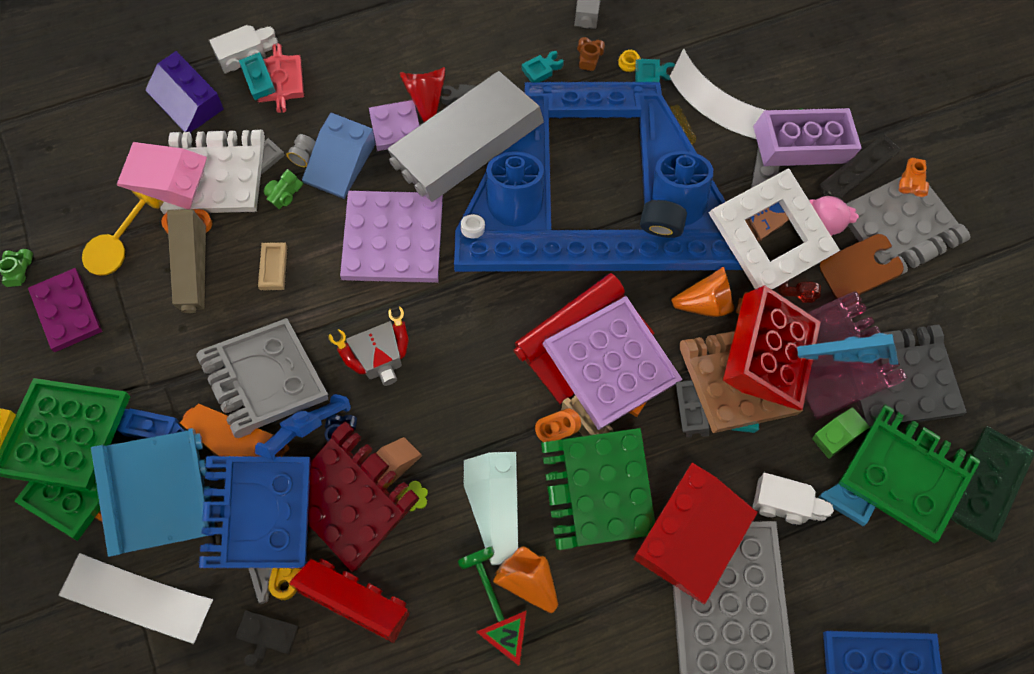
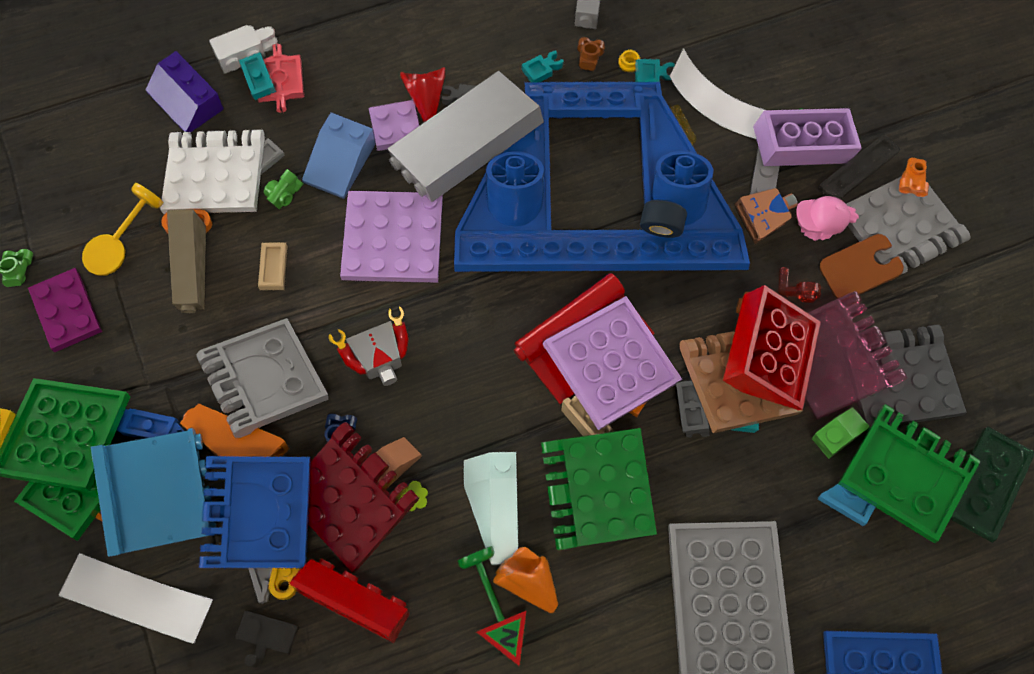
bright pink slope [117,142,207,209] -> none
blue plate [255,394,351,460] -> none
light grey wheel [286,134,316,167] -> none
white tile [461,214,485,238] -> none
orange plate [535,408,581,442] -> none
red slope [633,463,758,605] -> none
orange hat [672,267,734,317] -> none
white plate [709,168,840,289] -> none
white hinge [753,473,834,525] -> none
dark azure wing [797,333,898,365] -> none

